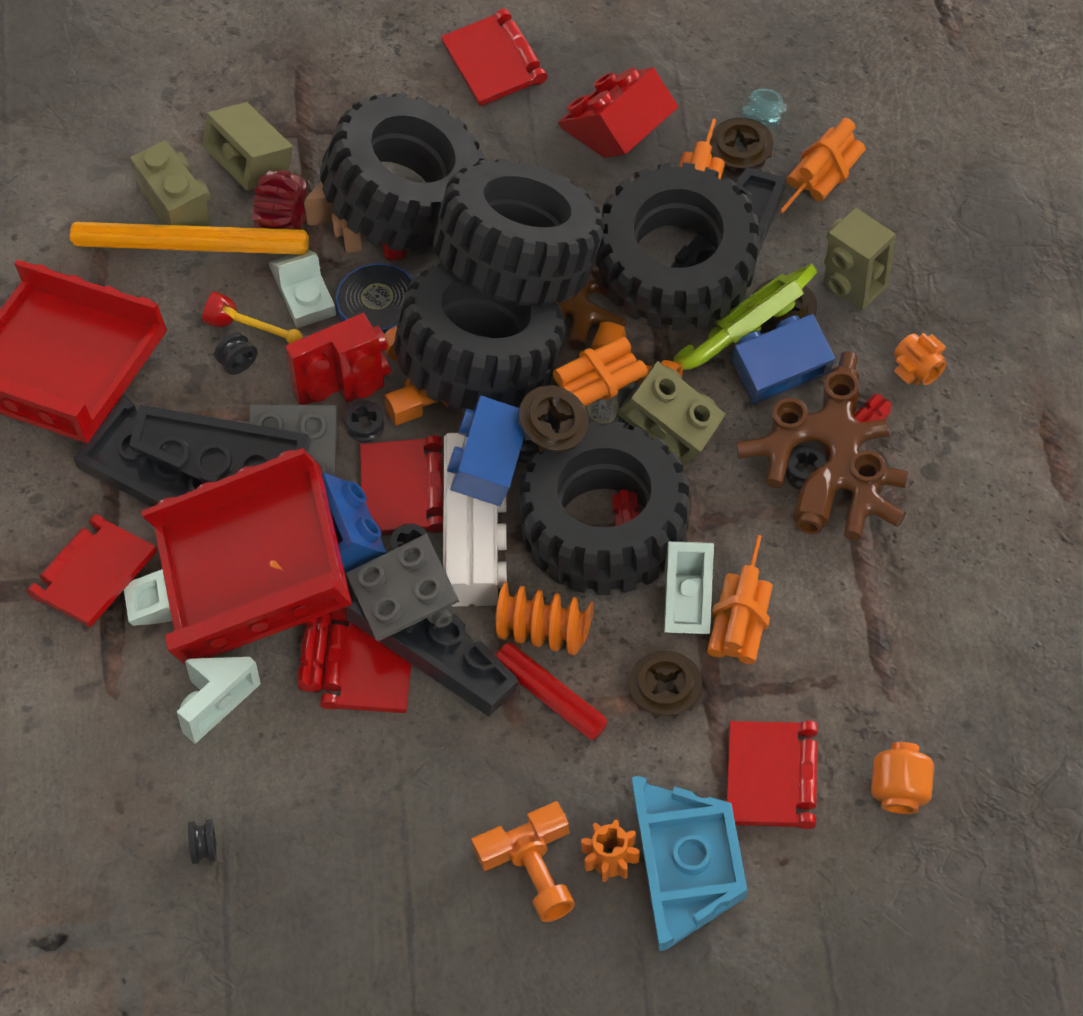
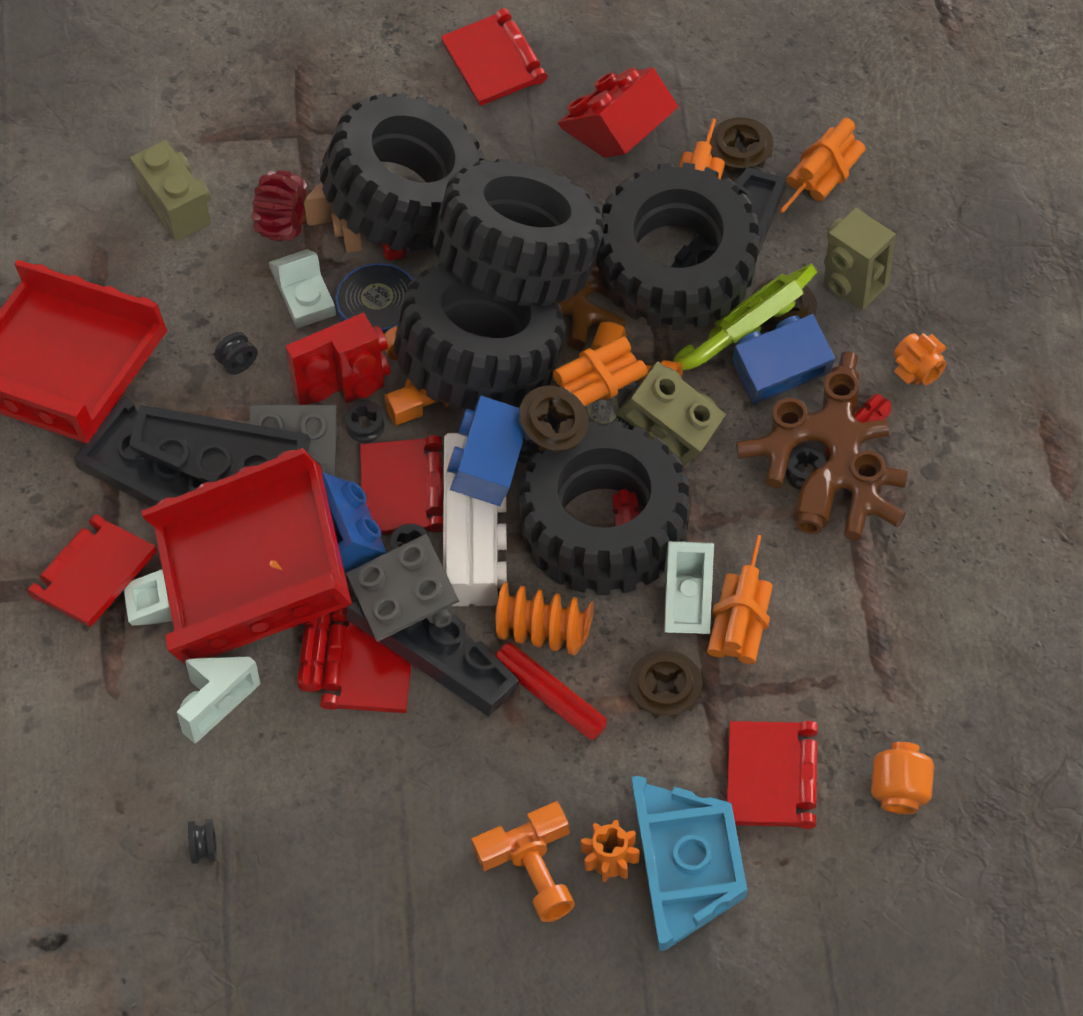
light orange axle [69,222,309,255] -> none
olive brick [202,102,293,190] -> none
hinge [202,291,303,344] -> none
clear light blue plate [742,88,787,126] -> none

